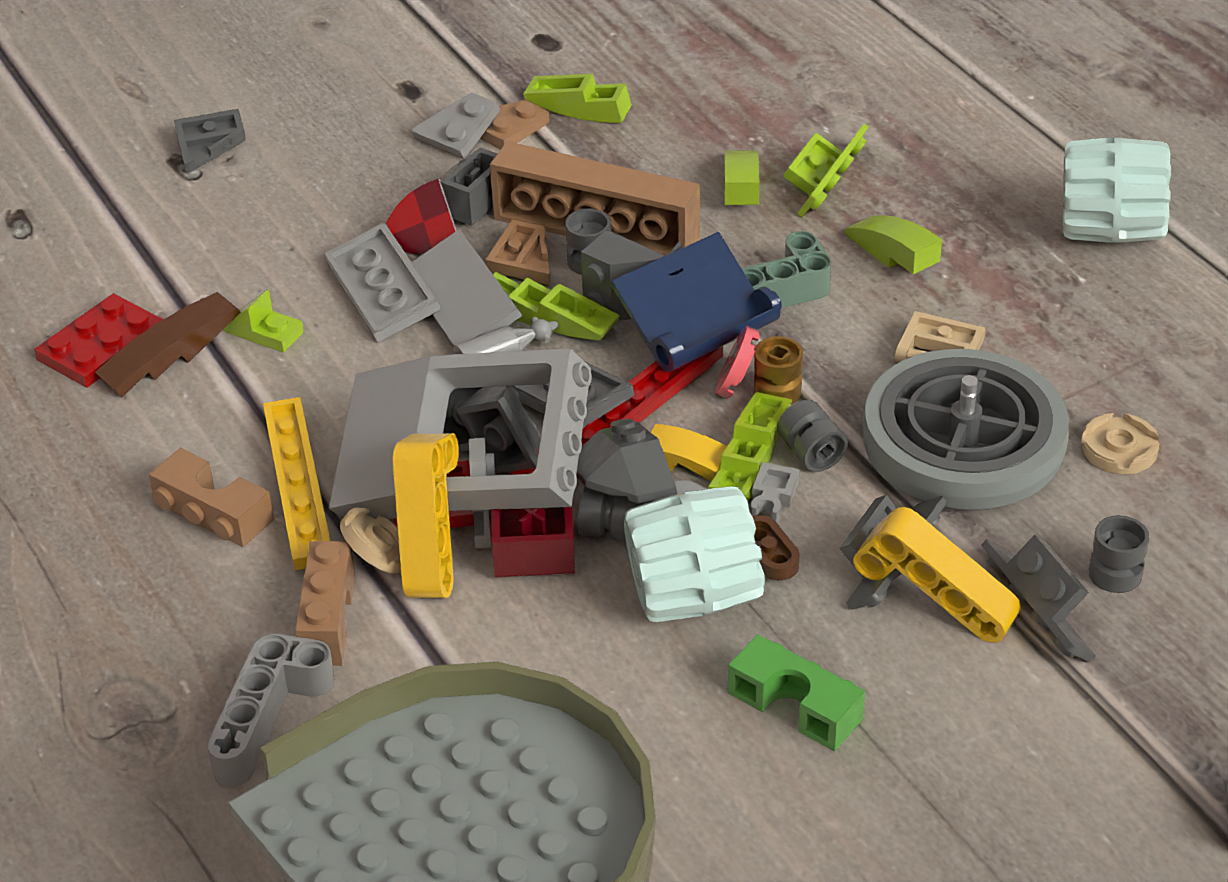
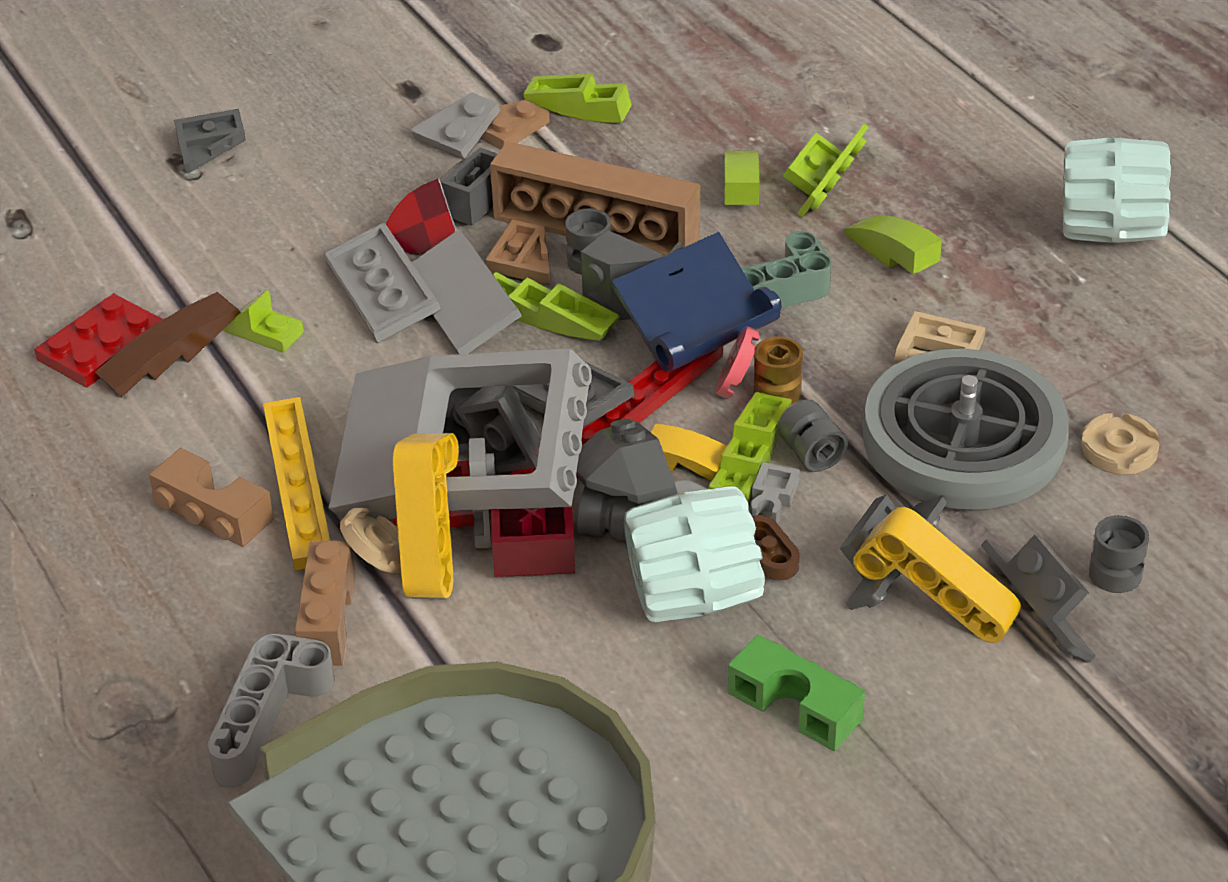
light grey wheel [453,317,558,355] -> none

